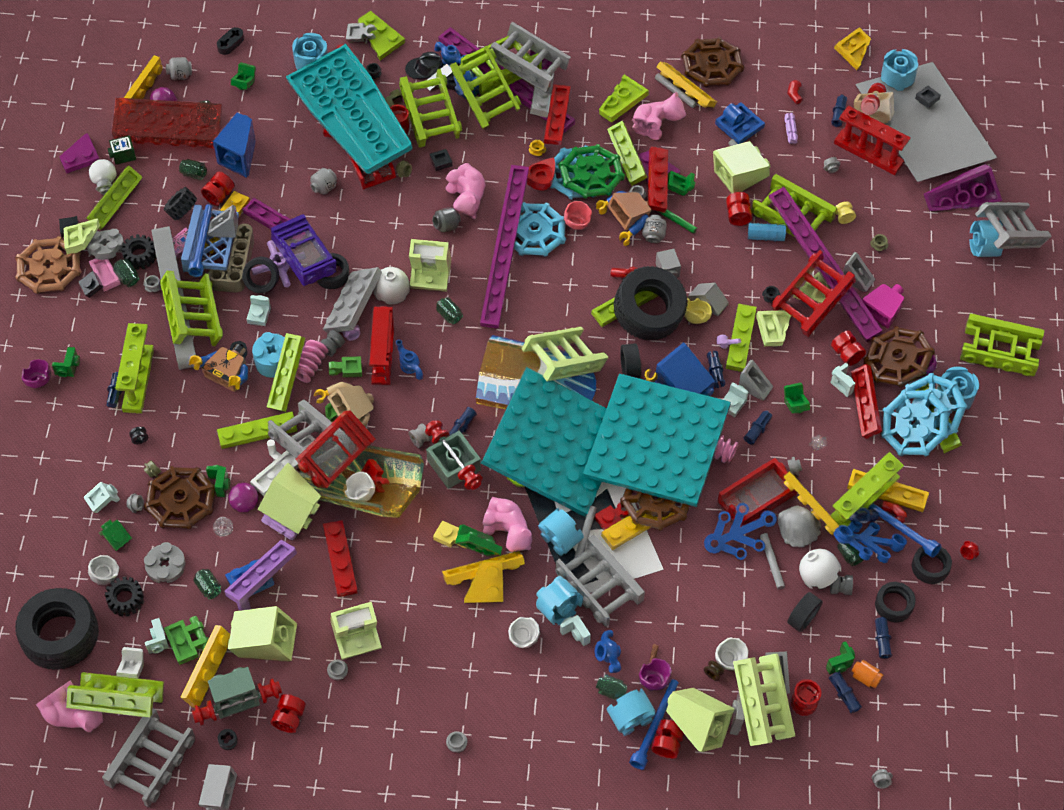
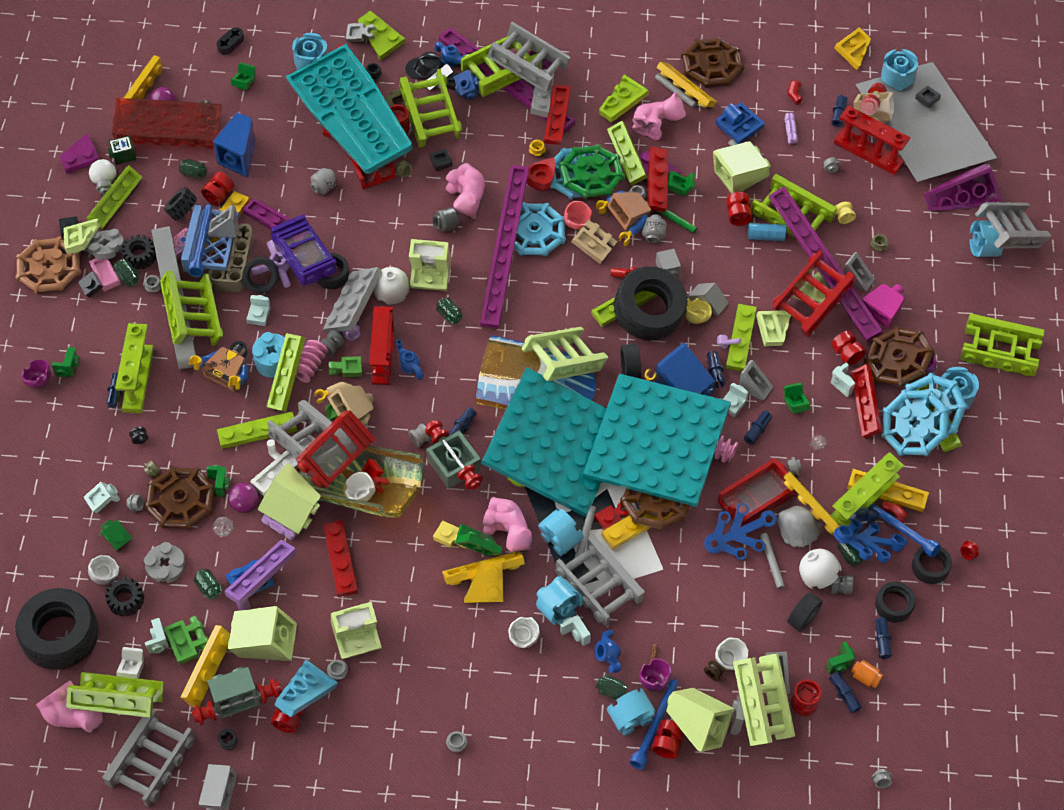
light grey head [166,57,192,80] -> none
lime fence [450,46,522,130] -> none
black plate [762,286,780,303] -> none
none -> medium azure wing [275,660,338,717]
none -> tan plate [571,220,618,264]

